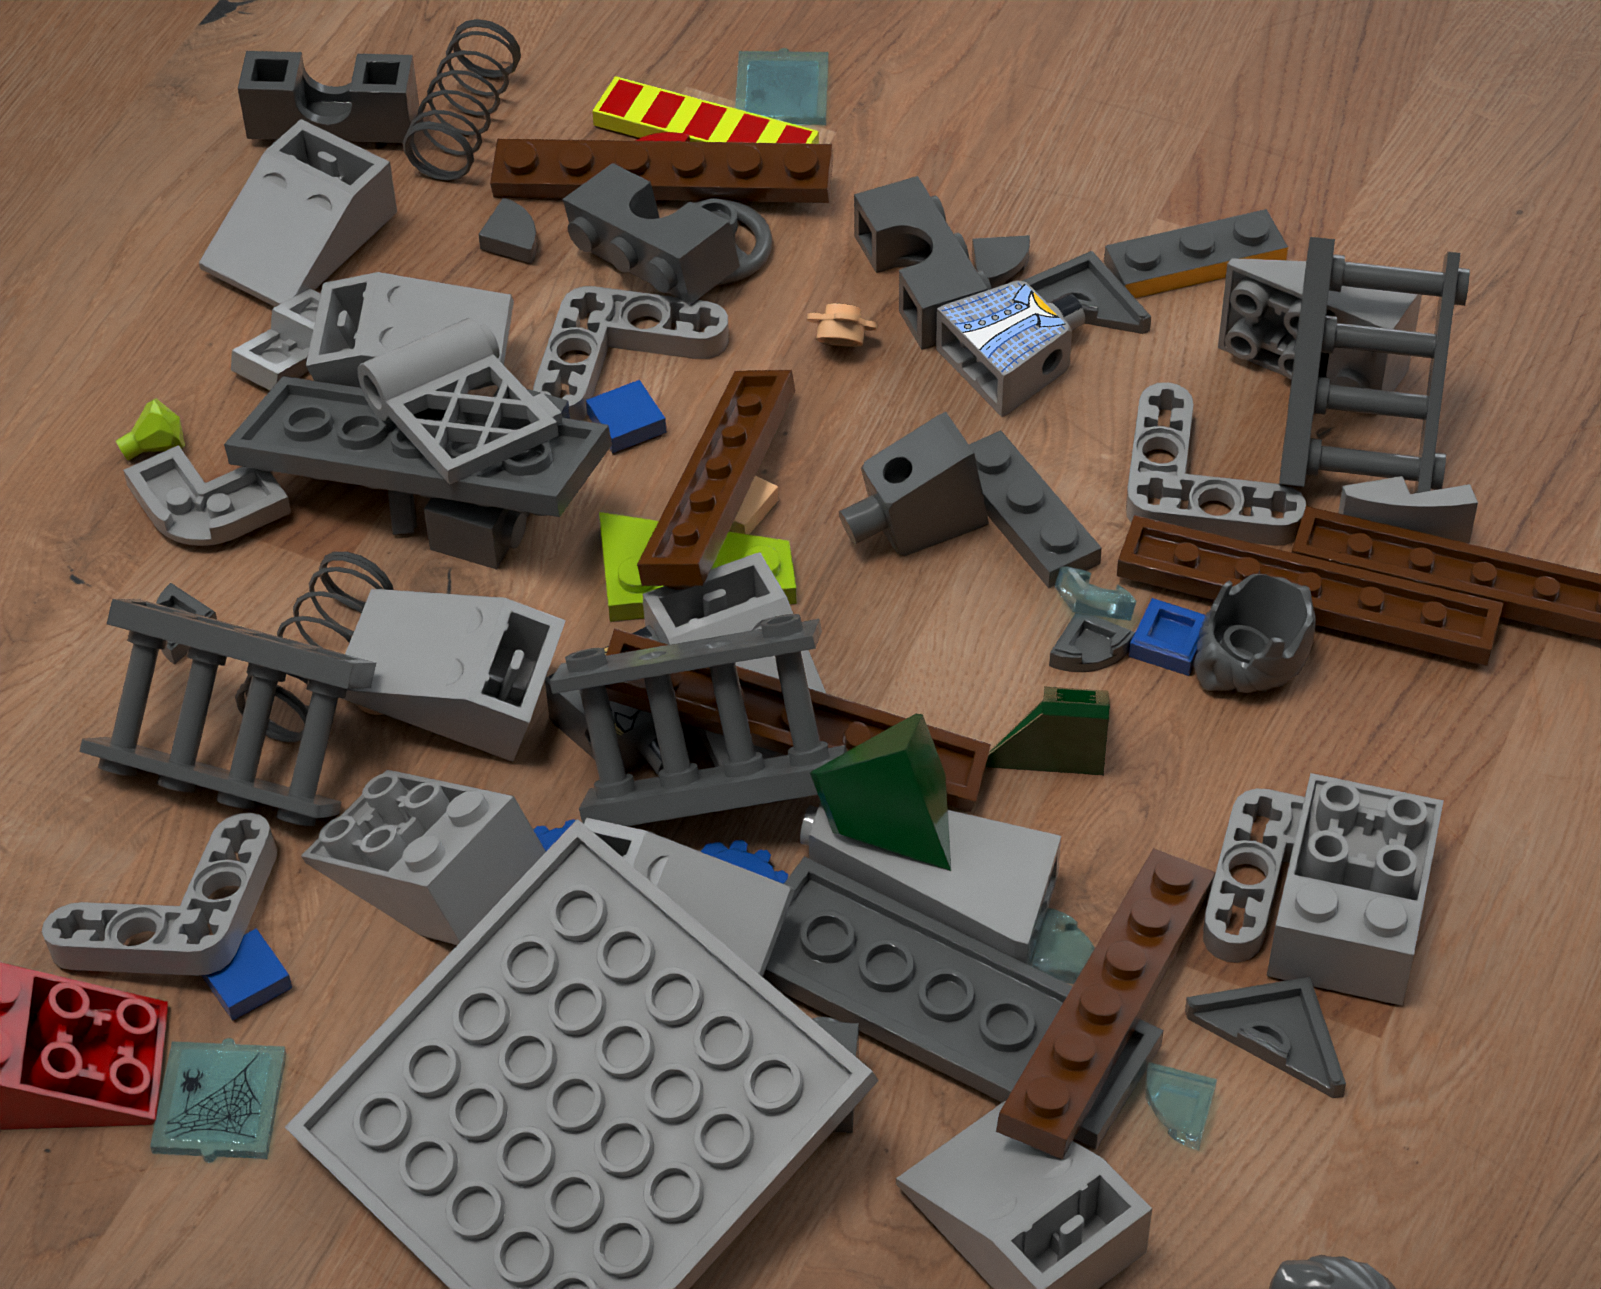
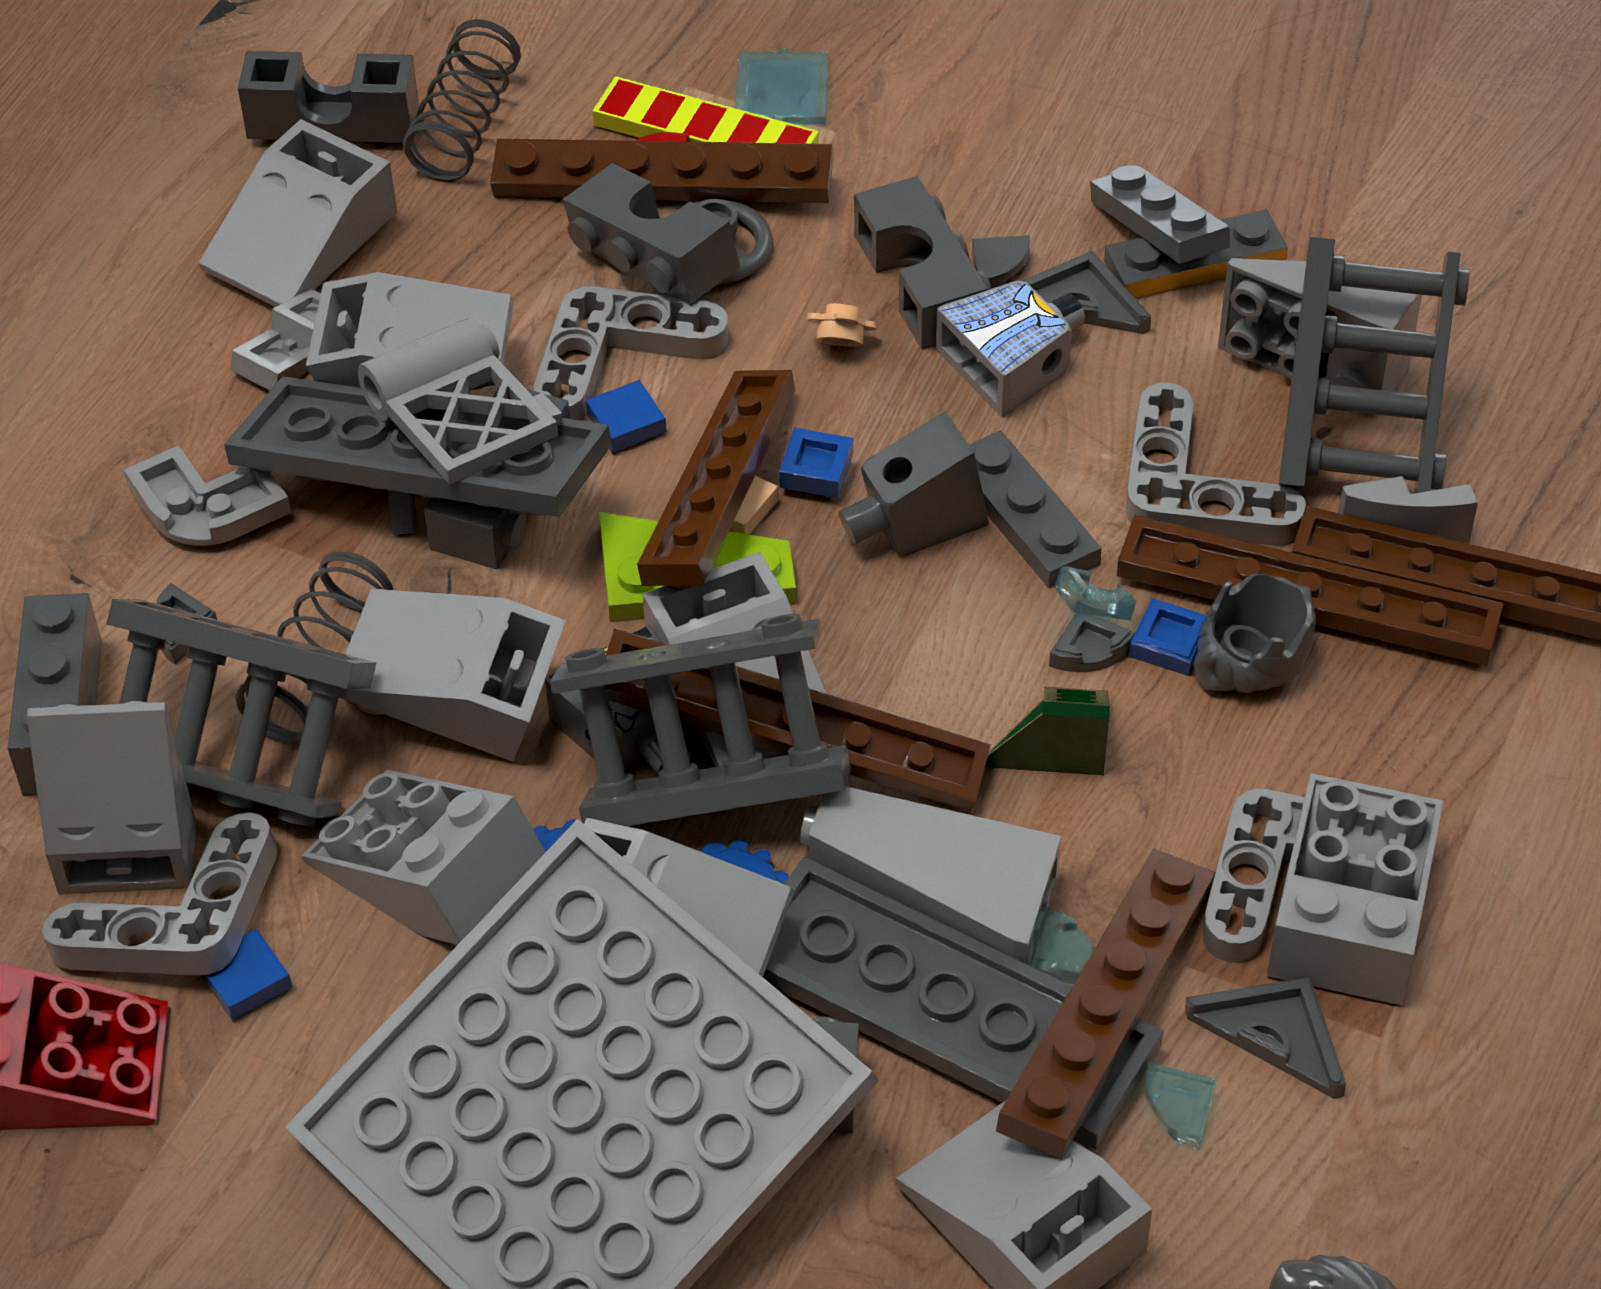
lime rock [116,398,185,461] -> none
clear light blue piece [150,1038,287,1163] -> none
dark grey tile [478,198,537,264] -> none
dark green slope [810,713,951,871] -> none
none -> dark grey brick [7,593,102,796]
none -> light grey slope [27,701,197,894]
none -> blue plate [779,427,853,498]
none -> dark grey plate [1090,165,1230,264]

